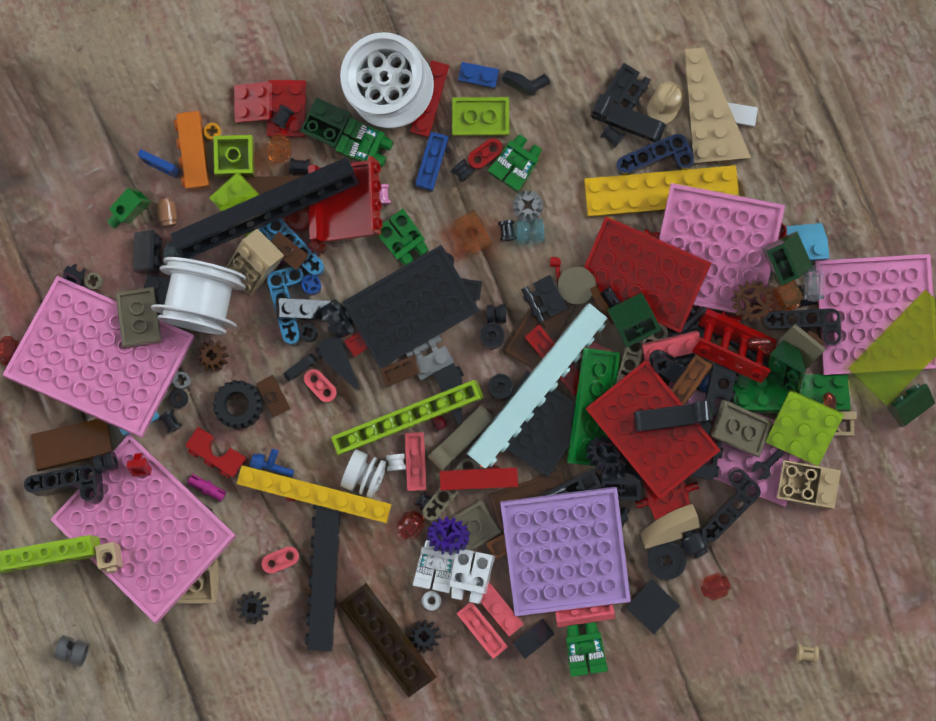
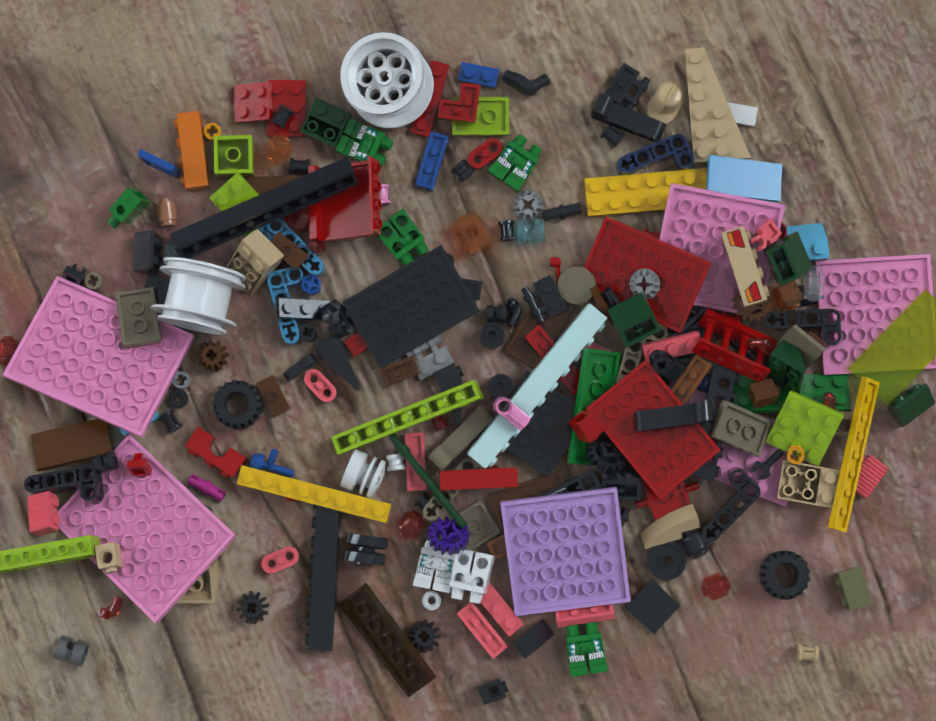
none -> coral brick [27,491,60,536]
none -> clear red arm [97,596,123,620]
none -> black wheel [343,533,389,566]
none -> dark green bar [389,433,467,529]
none -> red plate [438,83,480,124]
none -> black brick [478,678,509,705]
none -> bright pink piece [493,397,531,431]
none -> black arm [506,298,522,328]
none -> black pin [542,202,582,222]
none -> red brick [569,410,603,443]
none -> light grey gear [629,269,660,299]
none -> tile [706,155,782,203]
none -> tan brick [721,226,770,309]
none -> reddish brown brick [748,378,780,409]
none -> coral plate [750,218,782,251]
none -> black tyre [759,551,811,600]
none -> light orange bush [787,445,805,464]
none -> yellow plate [828,377,880,533]
none -> olive brick [834,566,873,611]
none -> coral brick [855,454,889,499]

